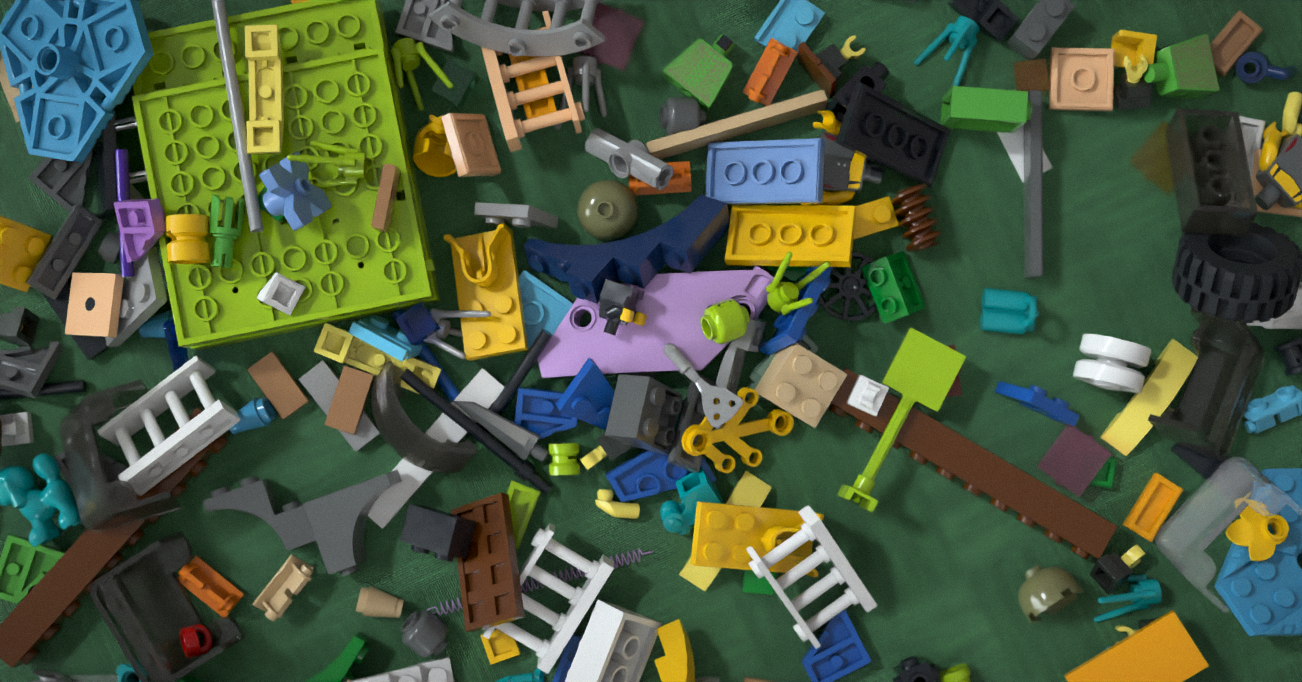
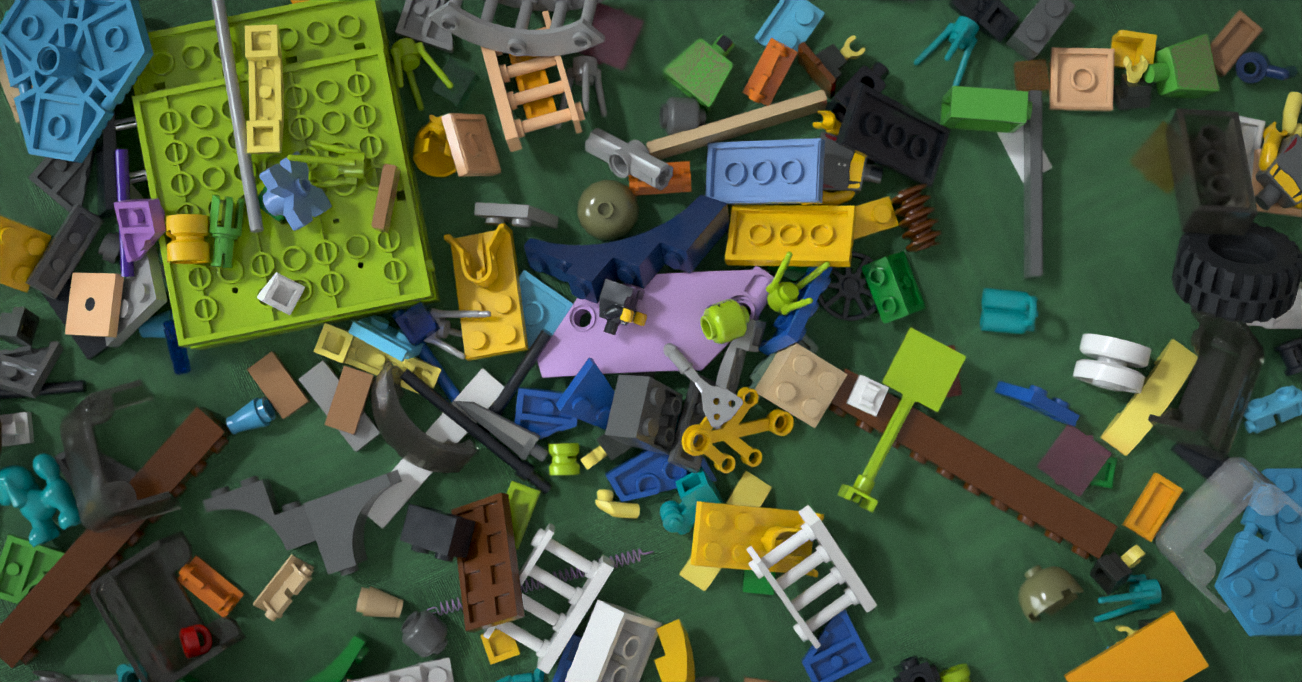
white fence [97,355,241,496] -> none
yellow plate [1225,499,1289,561] -> none

